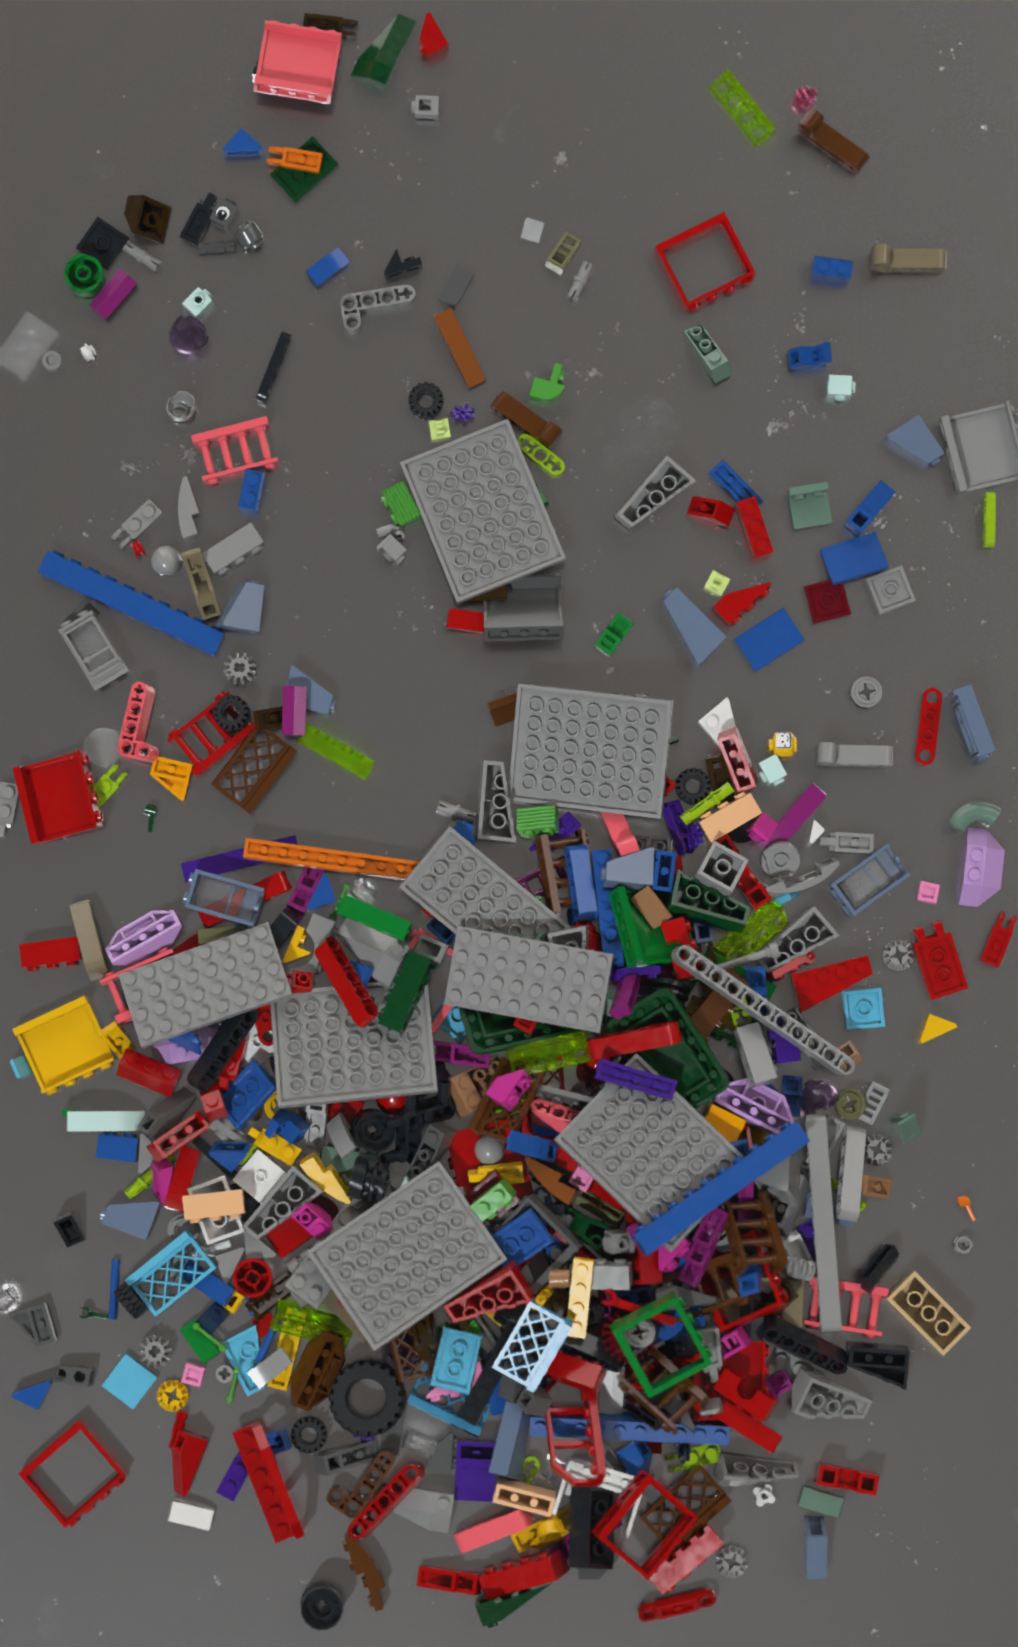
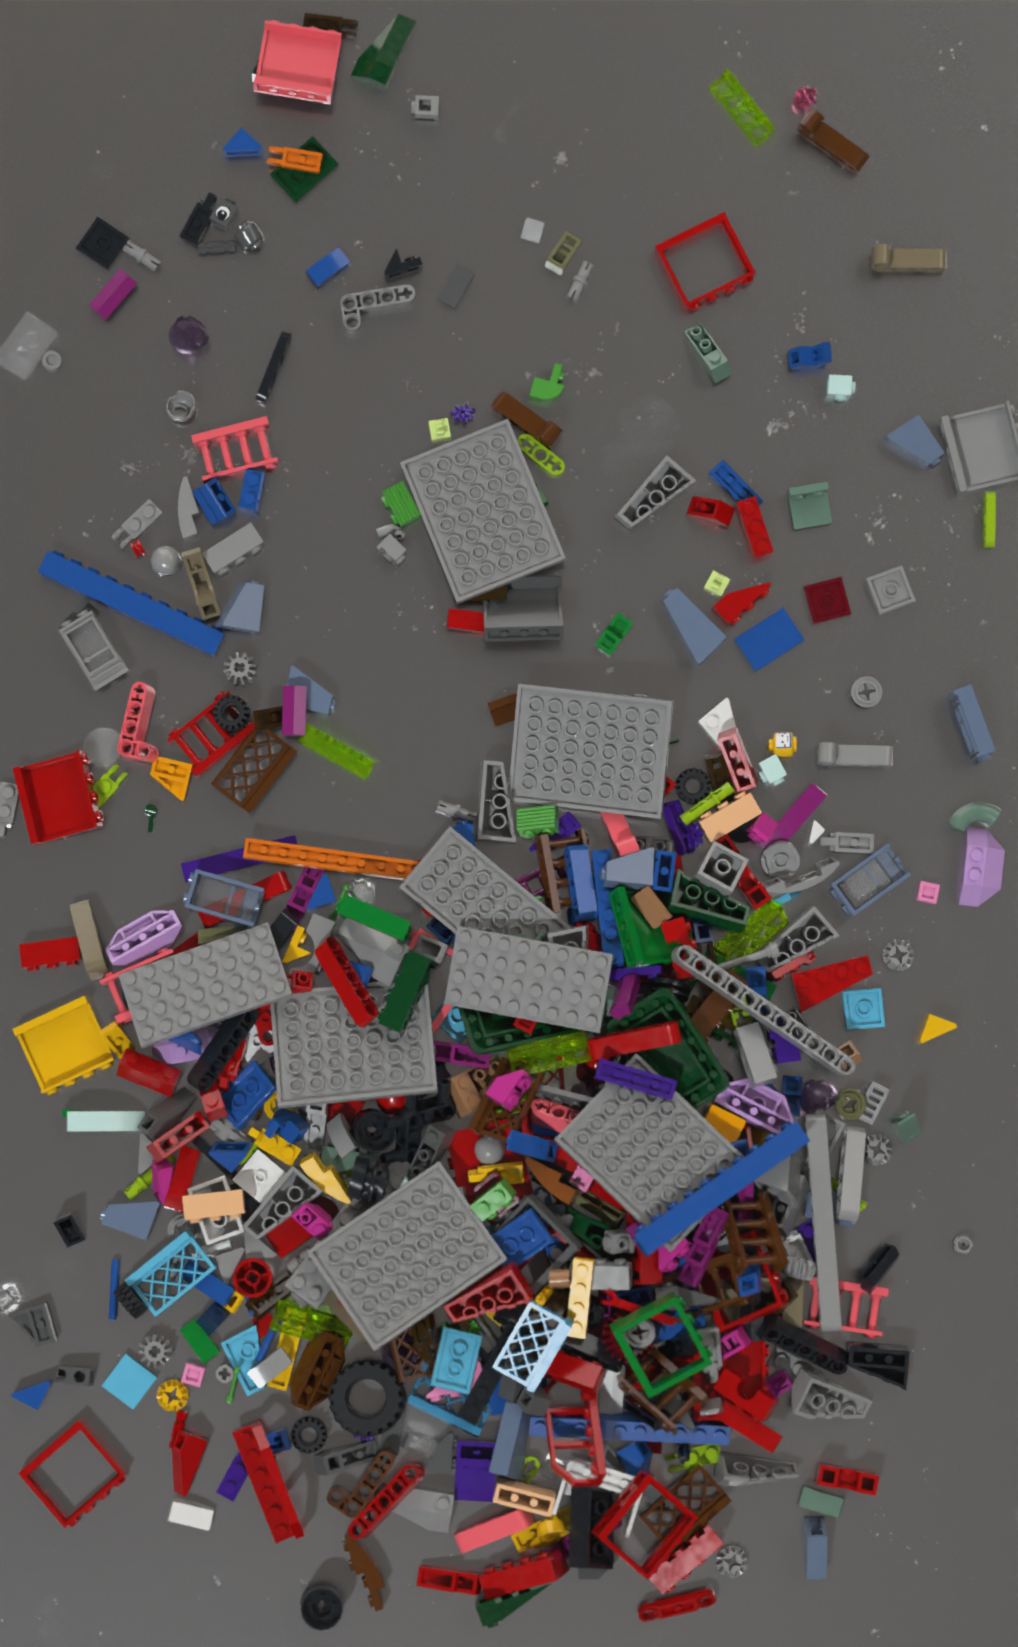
medium azure slope [10,1056,33,1079] -> none
green brick [64,254,105,297] -> none
dark green hand [79,1307,108,1319] -> none
white plate [80,343,97,362] -> none
blue brick [96,1131,140,1162] -> none
dark brown slope [124,195,172,244] -> none
light aqua brick [182,287,214,321] -> none
bright green hinge [193,1322,227,1352] -> none
black tyre [408,382,443,419] -> none
red slope [418,12,449,61] -> none
dark orange slope [433,307,486,388] -> none
white plate [753,1484,775,1506] -> none
blue brick [811,256,853,284] -> none
blue tile [820,531,889,586] -> none
blue slope [844,480,896,537] -> none
medium nougat slope [861,1175,892,1199] -> none
tan brick [885,1270,971,1356] -> none
red tile [913,920,968,1000] -> none
red plate [915,688,942,766] -> none
orange hand [957,1195,976,1221] -> none
red hinge [979,911,1017,968] -> none
none -> blue brick [192,477,236,525]

